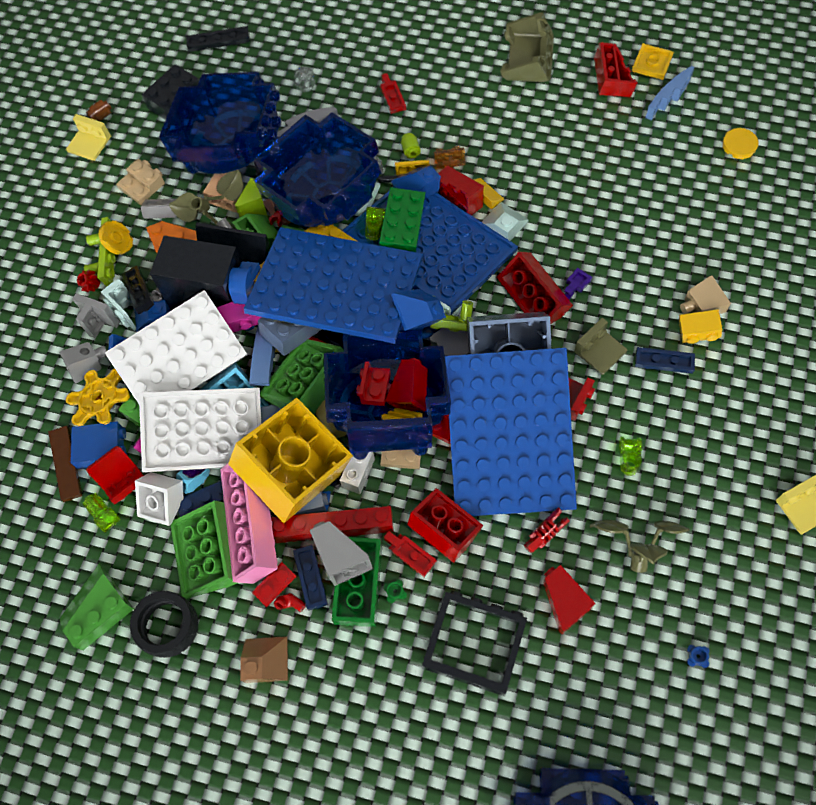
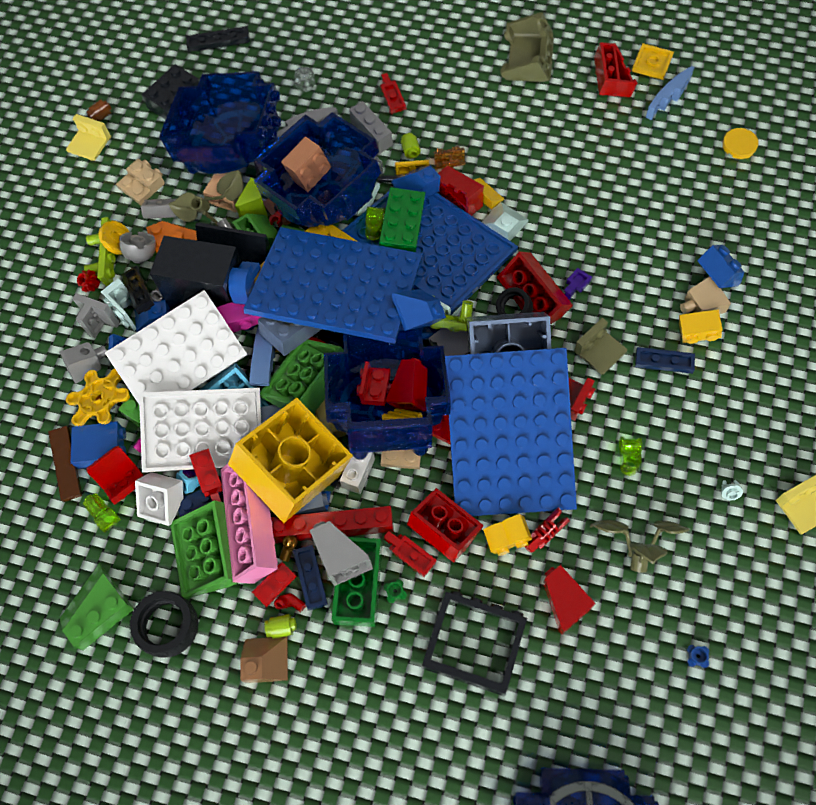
none -> light grey cylinder [119,232,156,264]
none -> red hinge [189,449,223,502]
none -> lime brick [264,614,297,639]
none -> pearl gold arm [279,536,297,562]
none -> nougat brick [281,136,331,192]
none -> light grey brick [349,101,393,154]
none -> yellow brick [483,514,532,556]
none -> black tyre [496,287,533,315]
none -> blue slope [697,245,745,288]
none -> light aqua plate [721,480,743,500]

